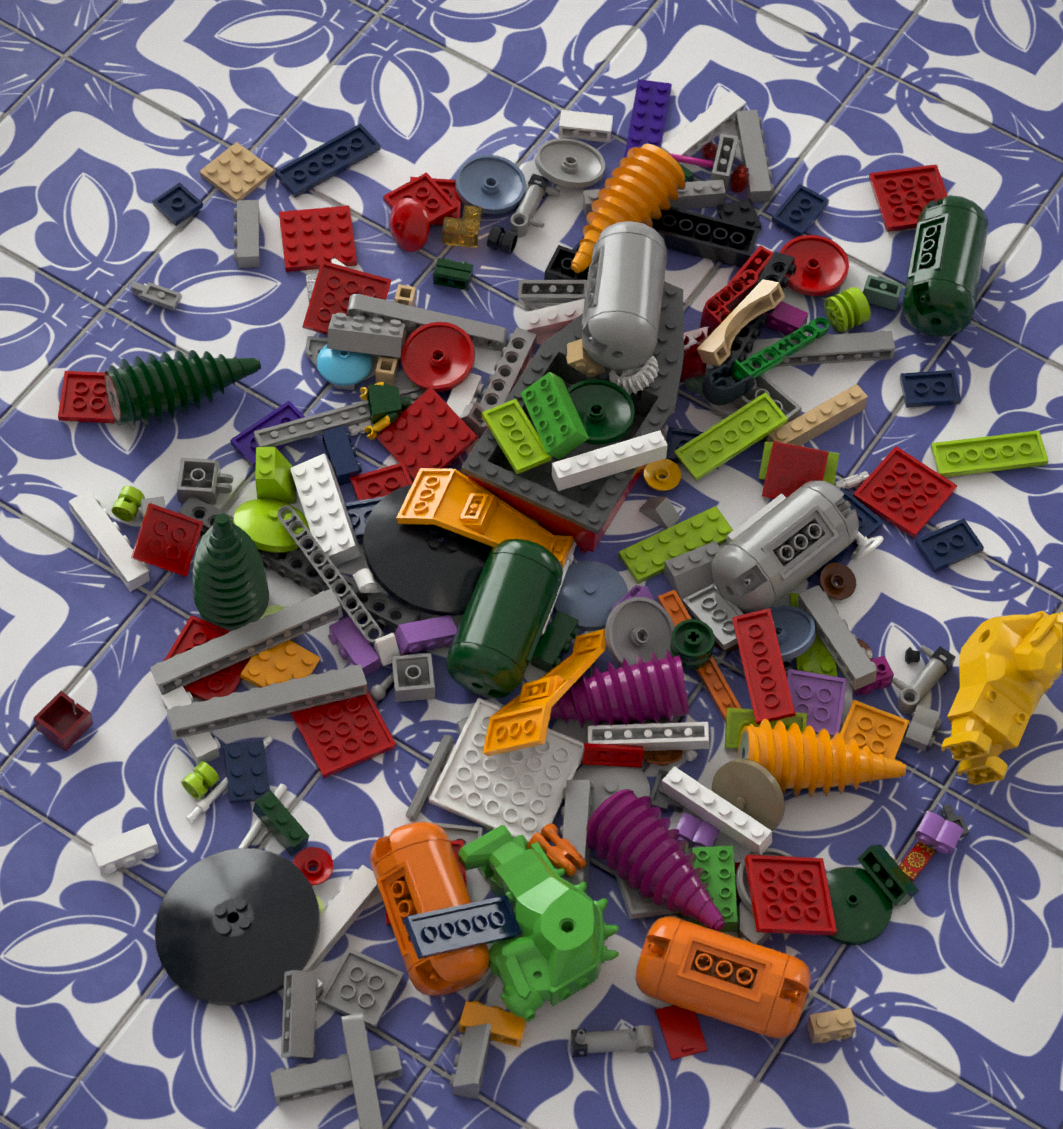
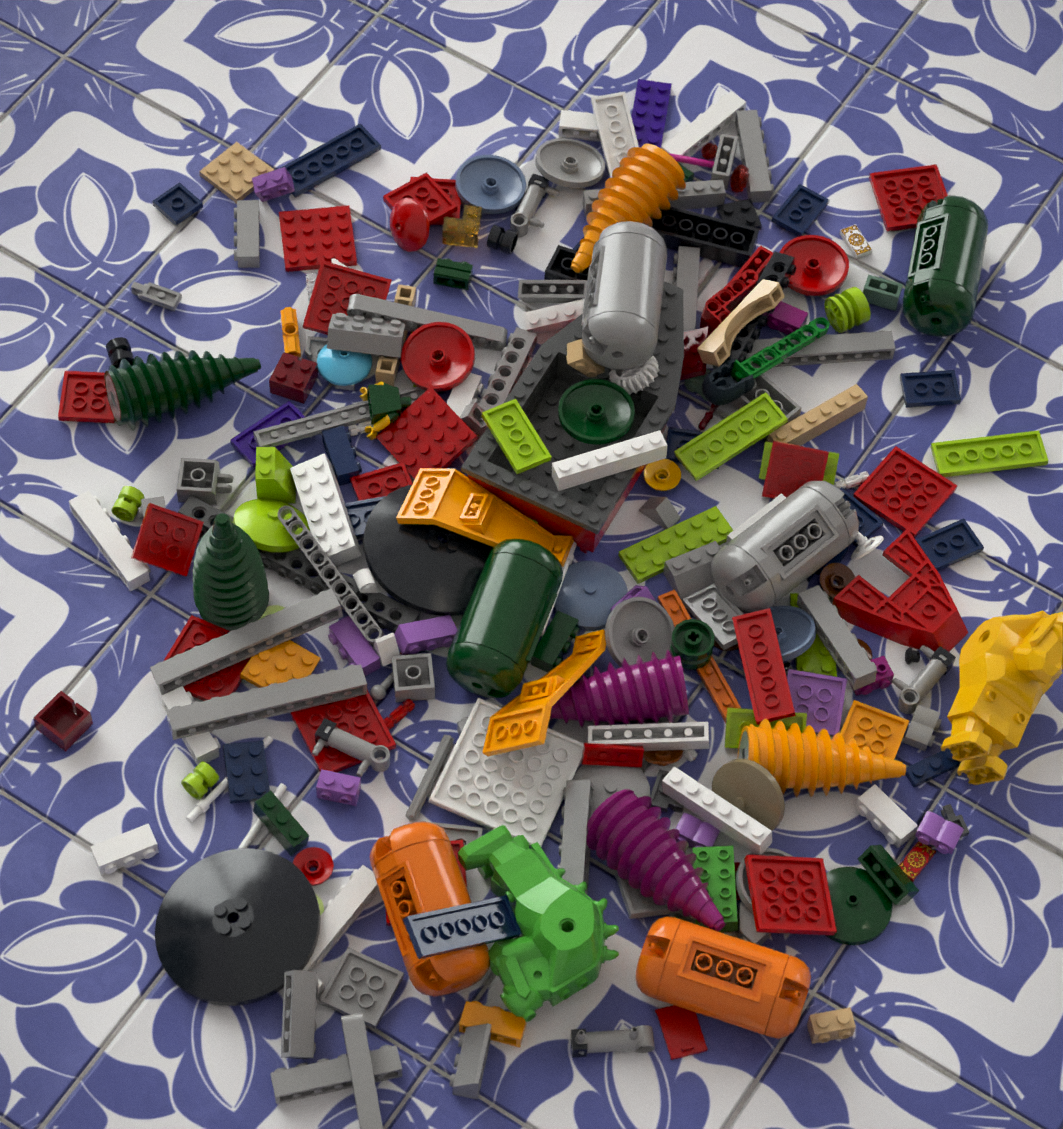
bright green brick [521,372,589,460] -> none
orange piece [527,823,587,877] -> none
none -> black wheel [106,337,134,369]
none -> medium lavender brick [252,167,295,202]
none -> dark red piece [269,352,318,404]
none -> light orange piece [280,307,301,357]
none -> light grey piece [312,718,390,777]
none -> medium lavender brick [316,769,361,806]
none -> red axle [384,699,415,730]
none -> white plate [591,92,639,178]
none -> light grey brick [672,246,700,332]
none -> dark red piece [698,404,719,430]
none -> red piece [832,528,968,652]
none -> tile [839,224,872,259]
none -> white brick [855,784,918,848]
none -> dark blue plate [905,748,962,788]

